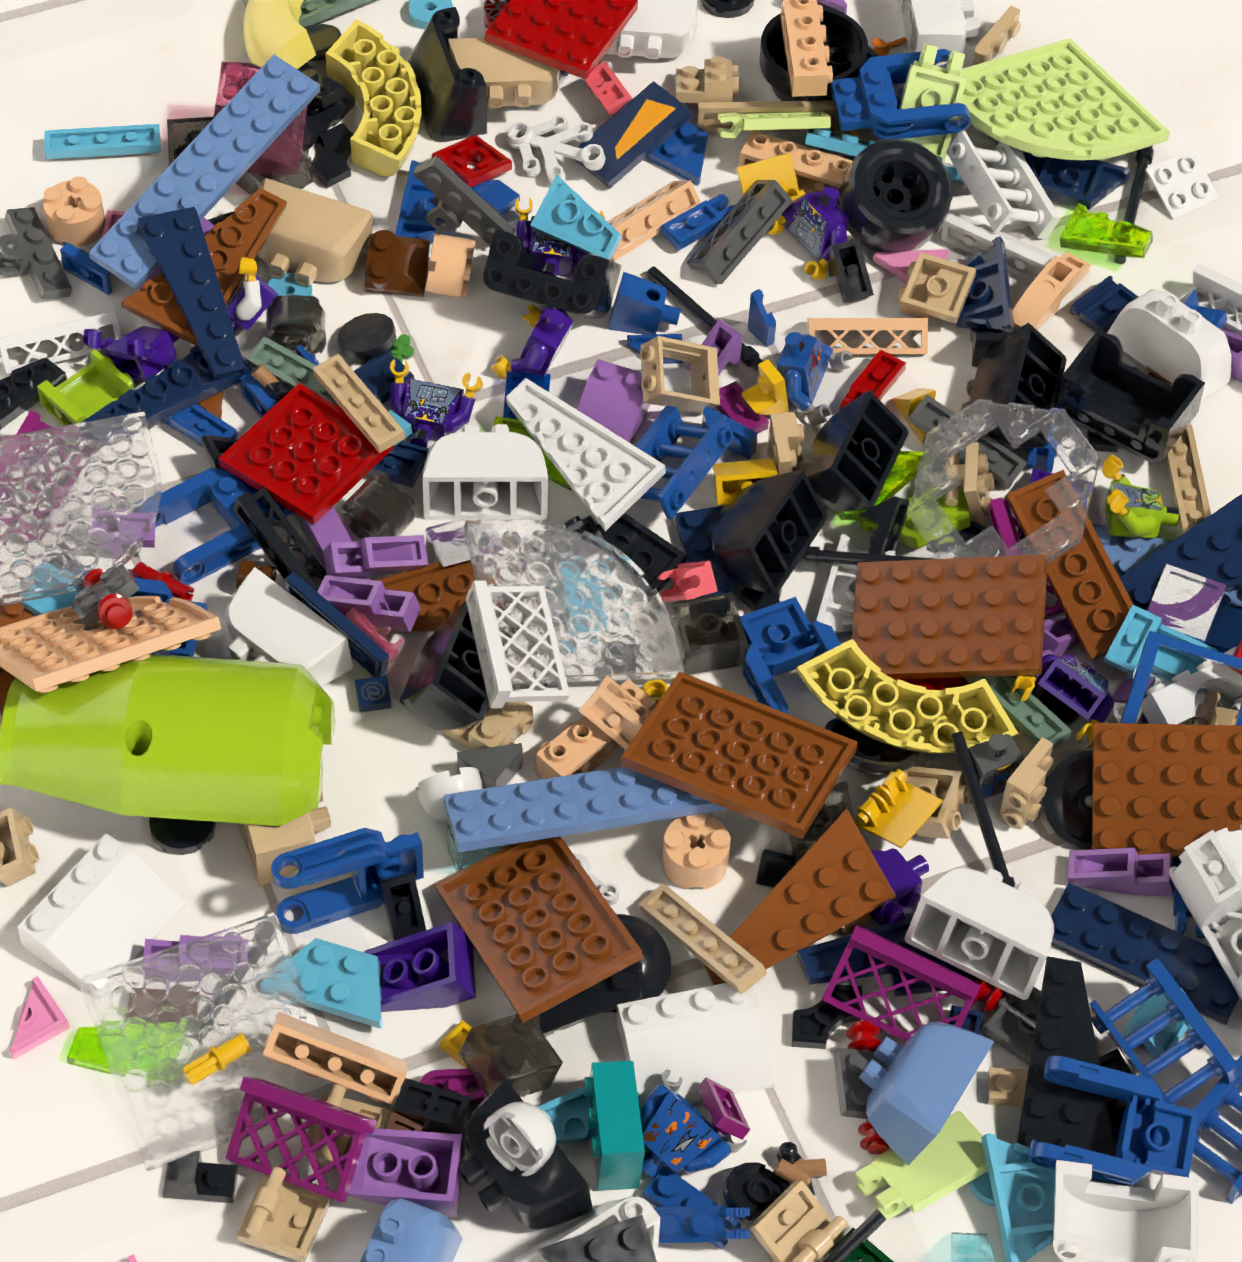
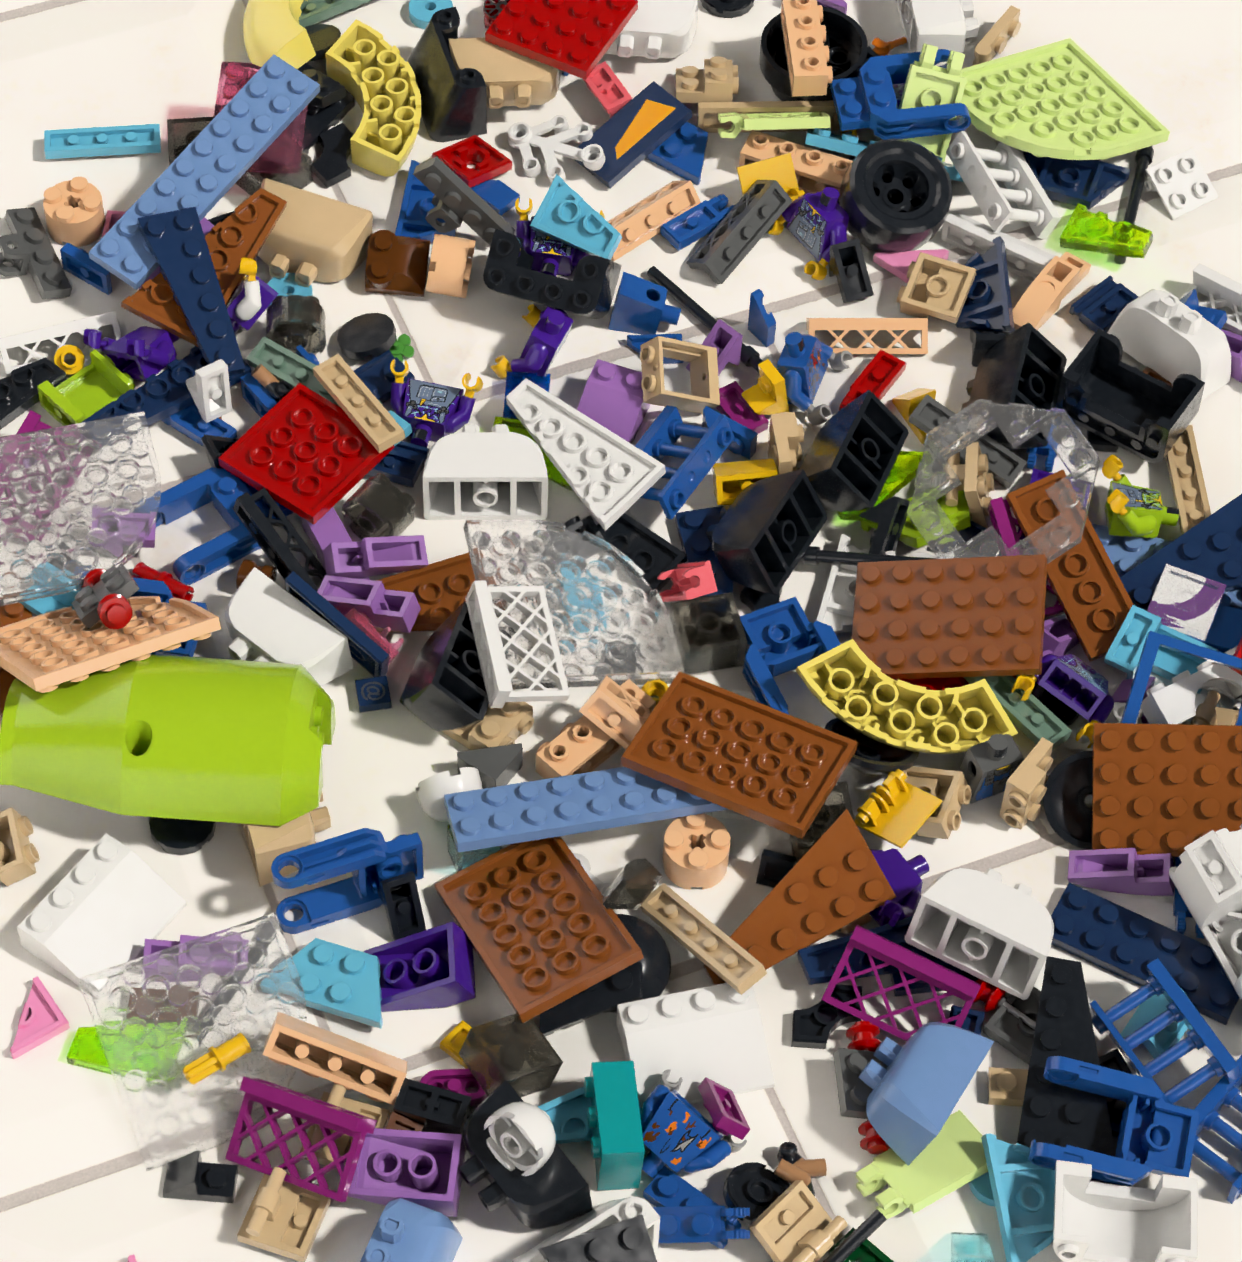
clear tile [425,513,503,567] -> none
black bar [950,732,1016,888] -> none
none -> yellow plate [54,345,85,375]
none -> white slope [186,359,232,423]
none -> clear smoke slope [603,858,663,910]

